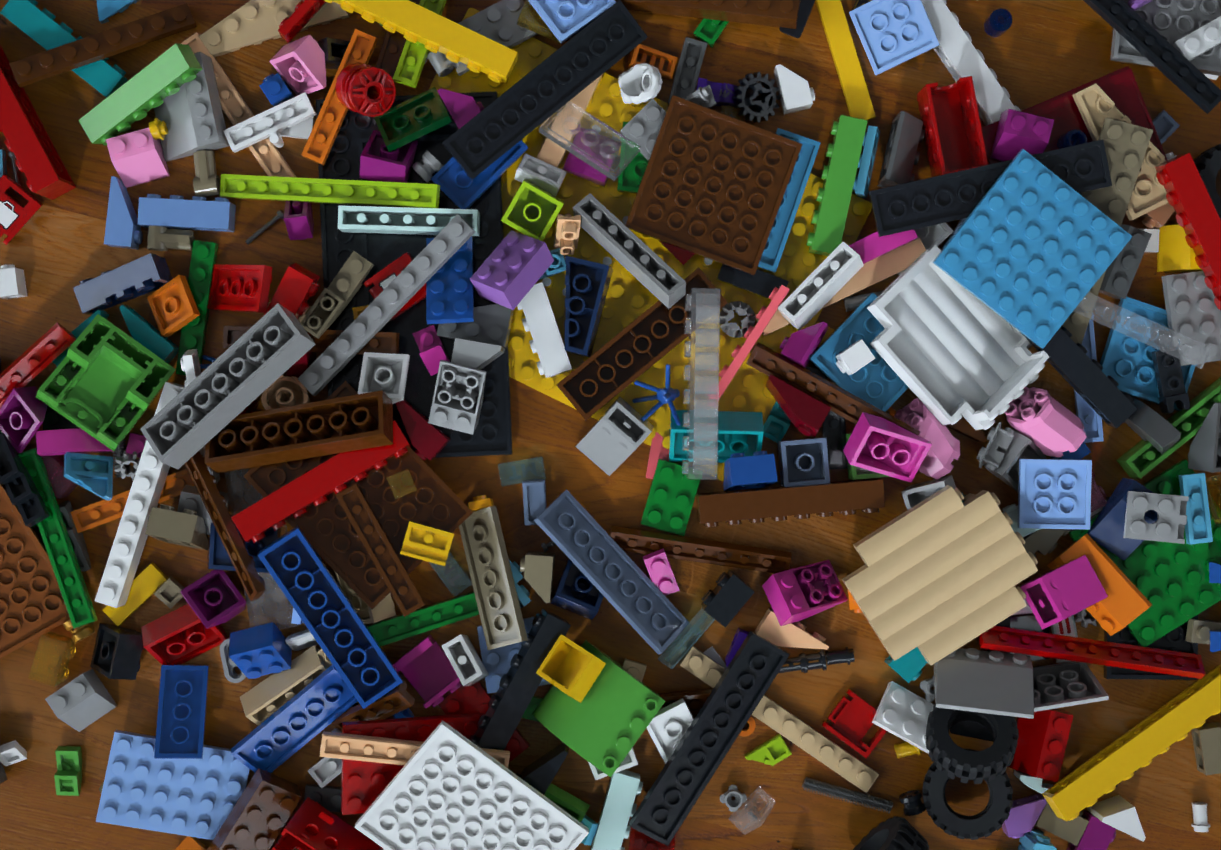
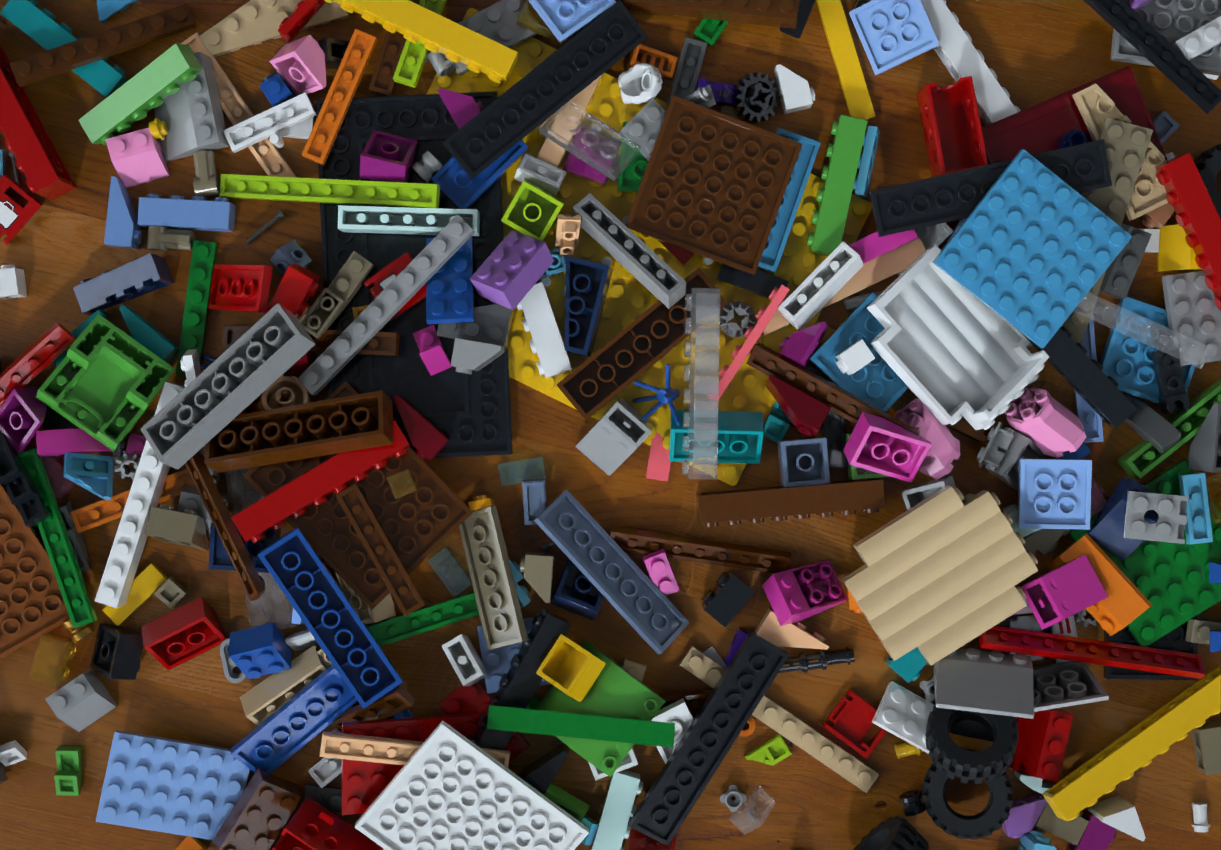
orange plate [147,275,200,337] -> none
blue plate [154,665,209,759] -> none
magenta slope [180,569,246,629] -> none
magenta slope [284,201,314,240] -> none
red wheel [335,63,396,117] -> none
white slope [358,352,410,404] -> none
dark green plate [374,87,452,152] -> none
dark pink panel [393,635,462,708] -> none
yellow plate [400,521,454,566] -> none
light grey slope [428,360,487,435] -> none
green plate [640,458,703,536] -> none
clear light blue tile [658,607,715,669] -> none
blue slope [723,451,778,491] -> none
dark grey axle [802,777,893,813] -> none
dark grey slope [877,111,925,188] -> none
clear blue brick [984,8,1012,37] -> none
magenta slope [990,109,1054,161] -> none
none -> sand blue brick [270,239,312,276]
none -> green tile [487,705,675,748]

